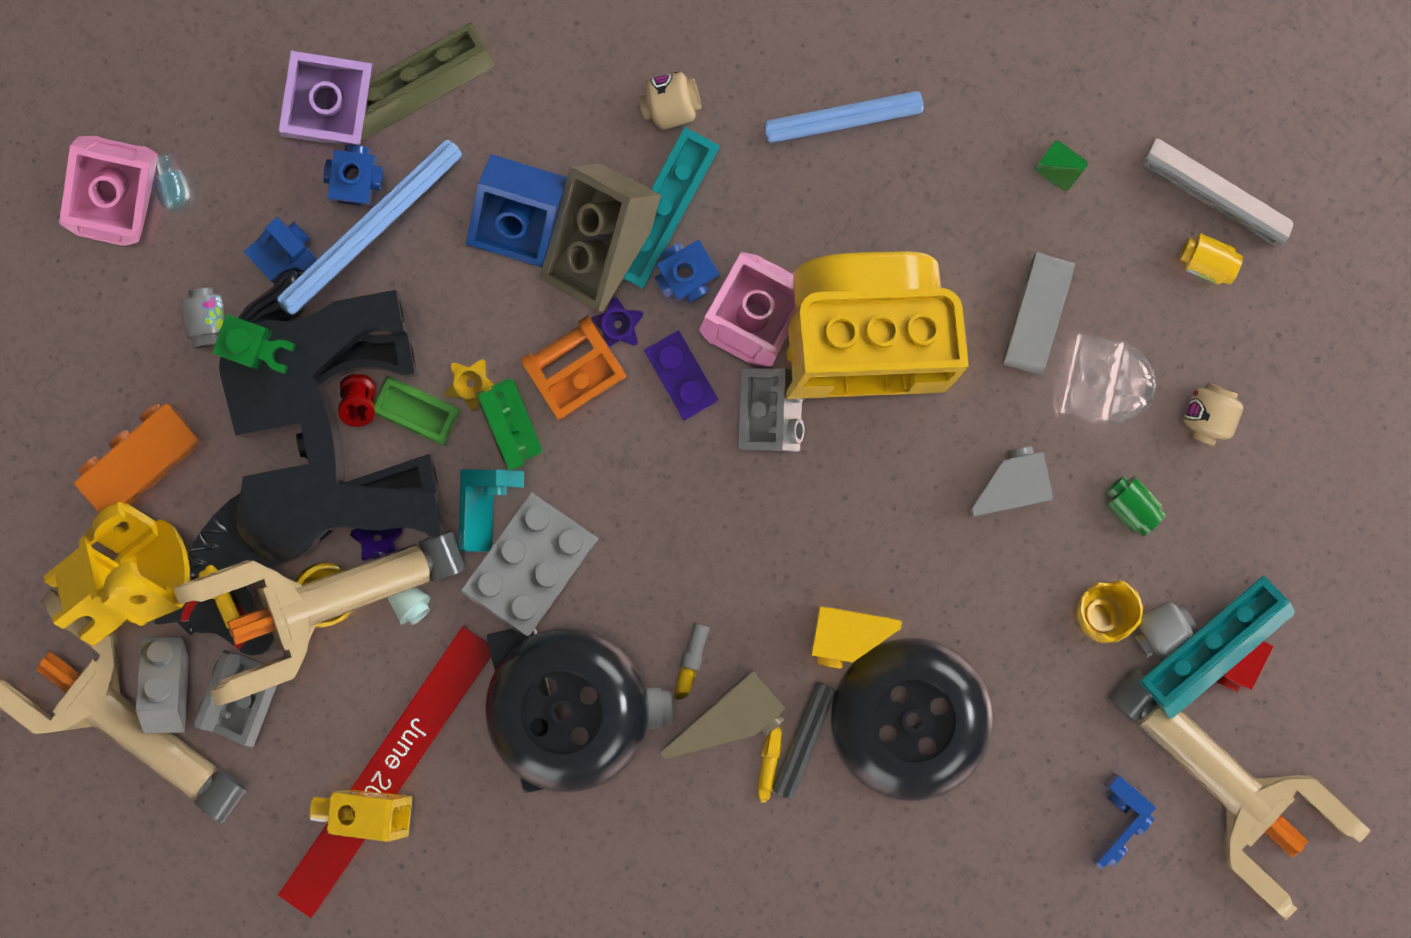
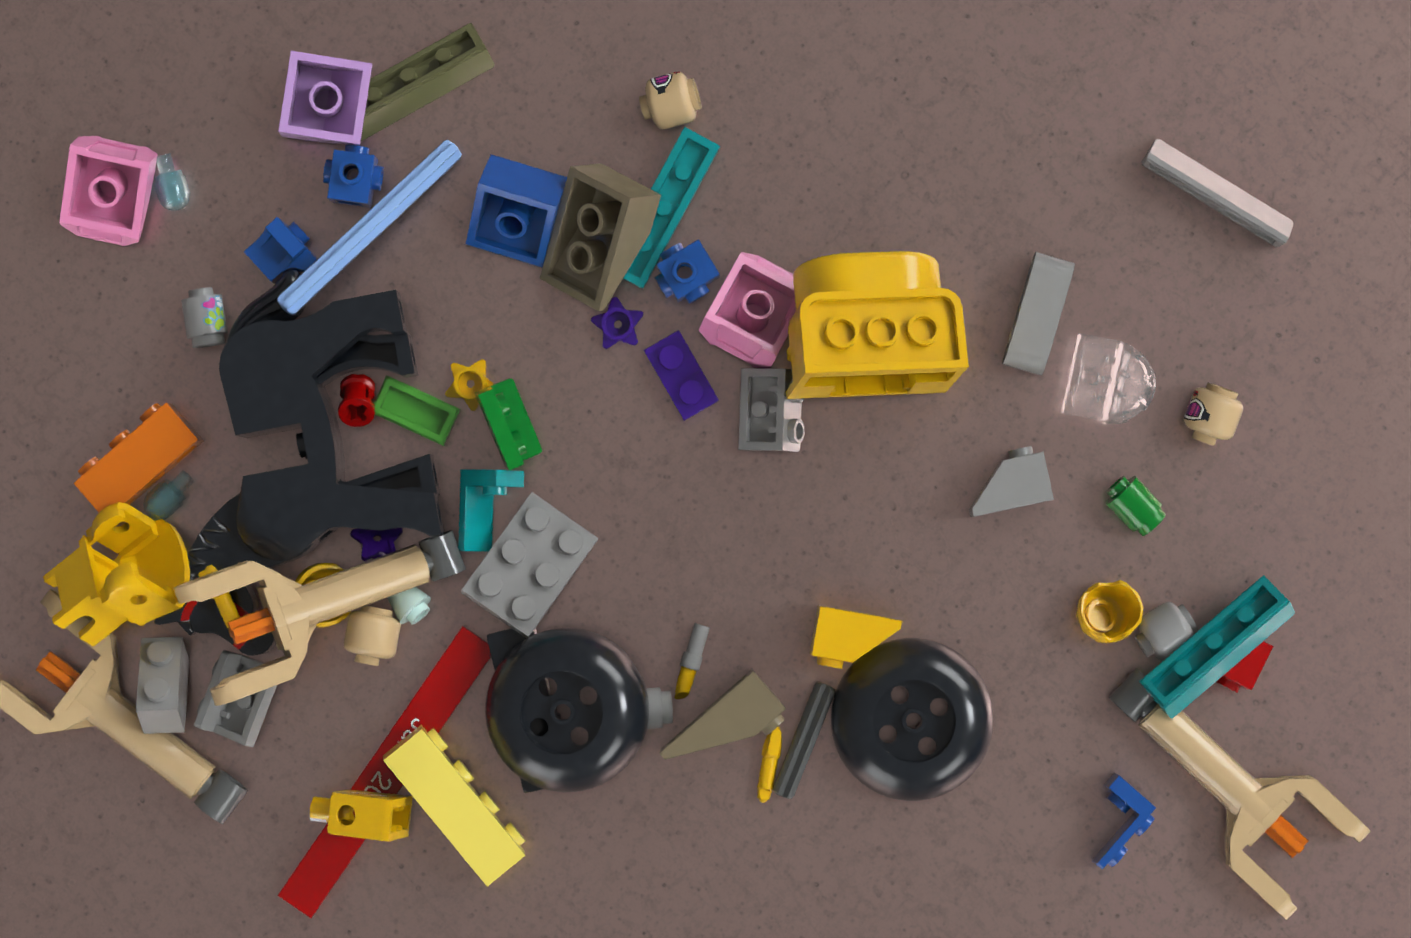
green brick [212,314,296,374] -> none
orange plate [520,315,628,420] -> none
light blue axle [764,91,924,143] -> none
green slope [1034,140,1088,191] -> none
yellow brick [1179,233,1243,285] -> none
none -> clear light blue cylinder [143,471,194,520]
none -> tan head [343,605,401,666]
none -> light yellow brick [383,725,526,887]

